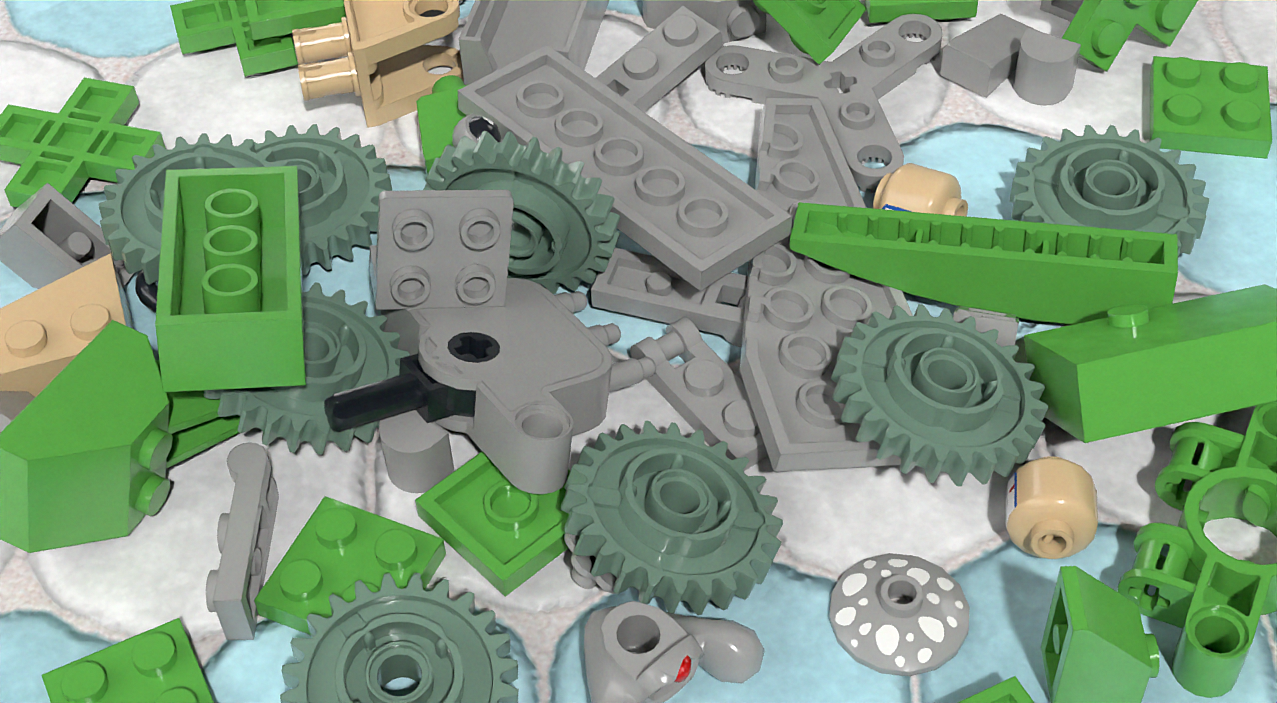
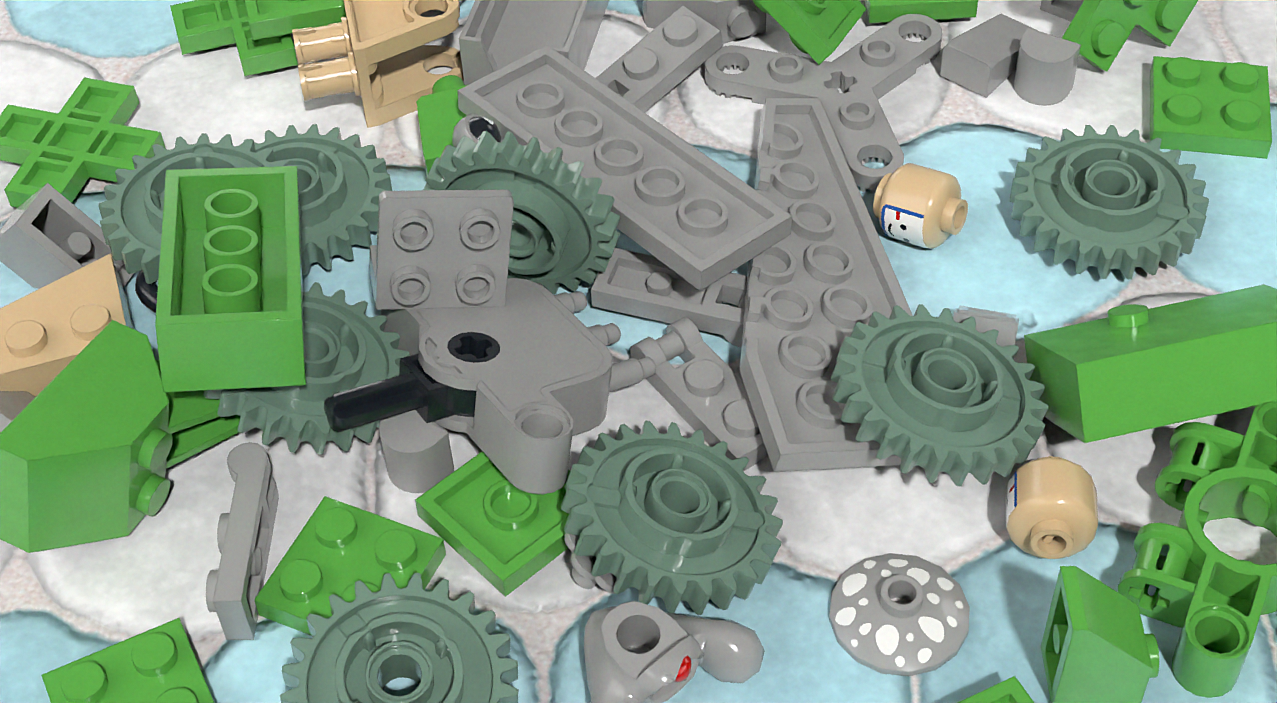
bright green slope [790,202,1178,325] -> none

